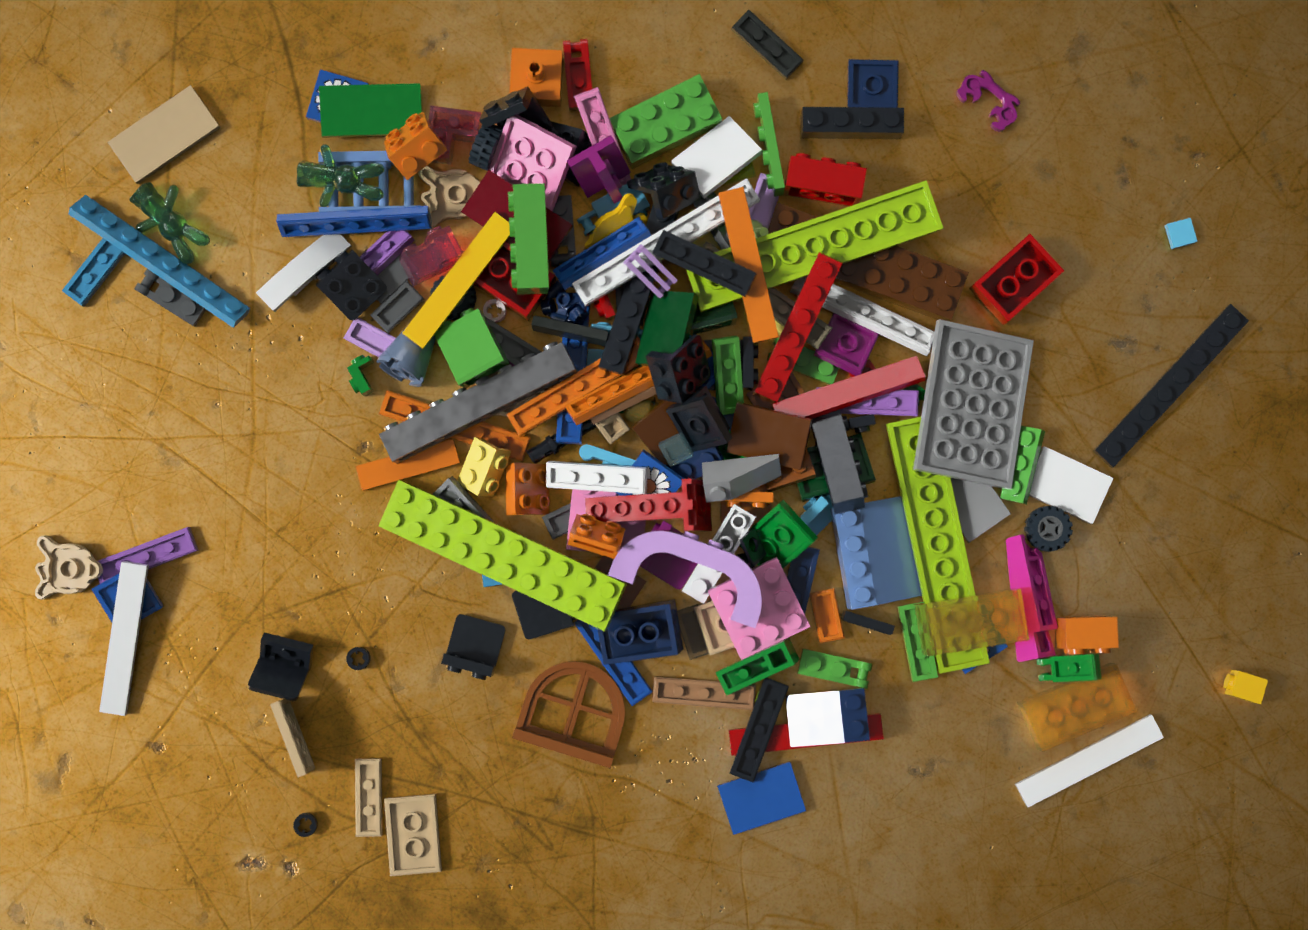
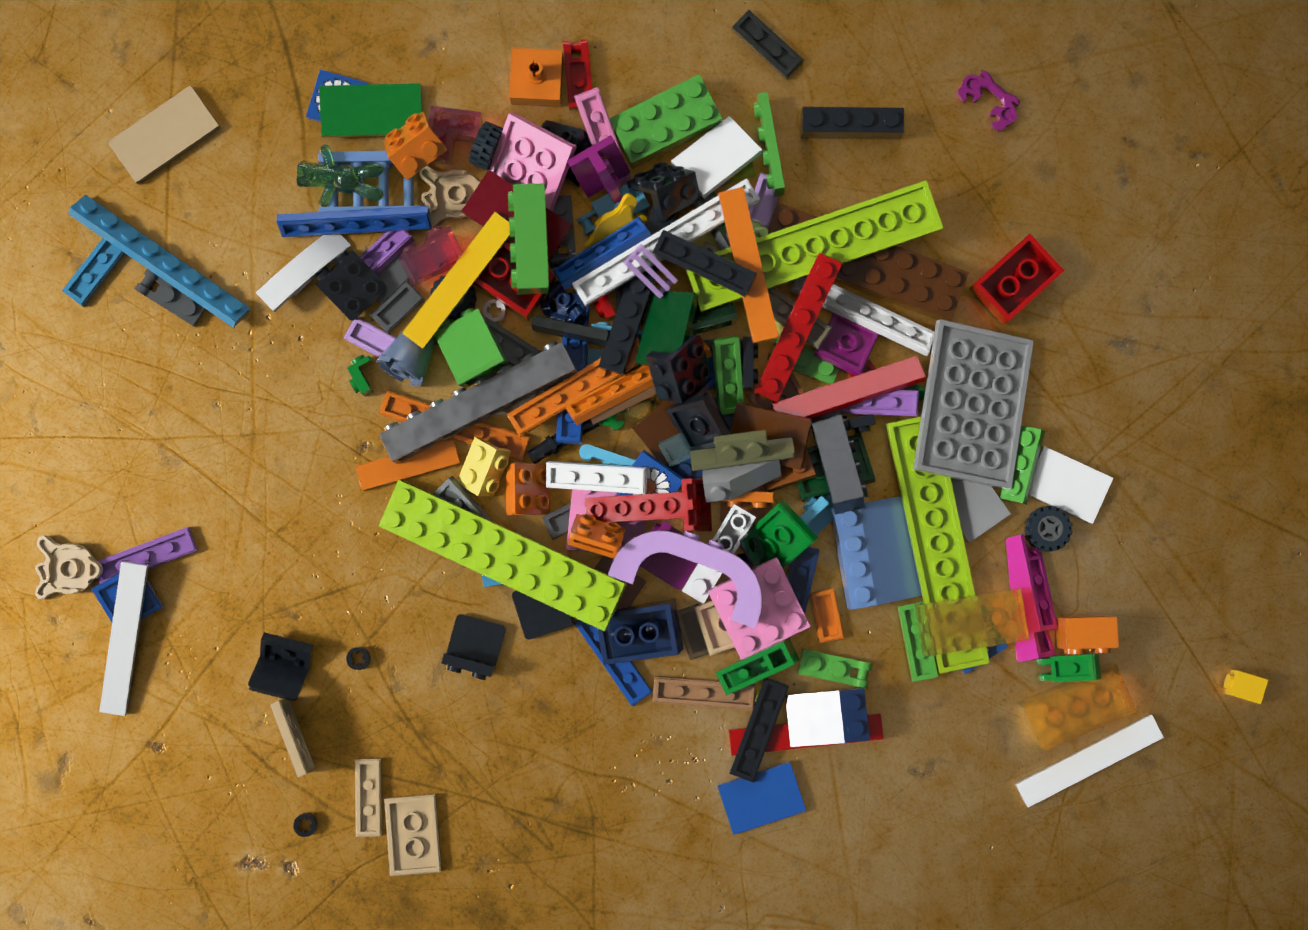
clear green animal [130,182,210,264] -> none
black bracket [479,86,553,131] -> none
dark orange window [512,661,625,768] -> none
tan tile [595,413,630,444] -> none
red brick [784,153,867,206] -> none
black tile [841,610,895,635] -> none
dark blue tile [847,59,899,108] -> none
black plate [1093,304,1249,468] -> none
medium azure tile [1165,218,1198,250] -> none
none -> olive bracket [690,430,795,471]

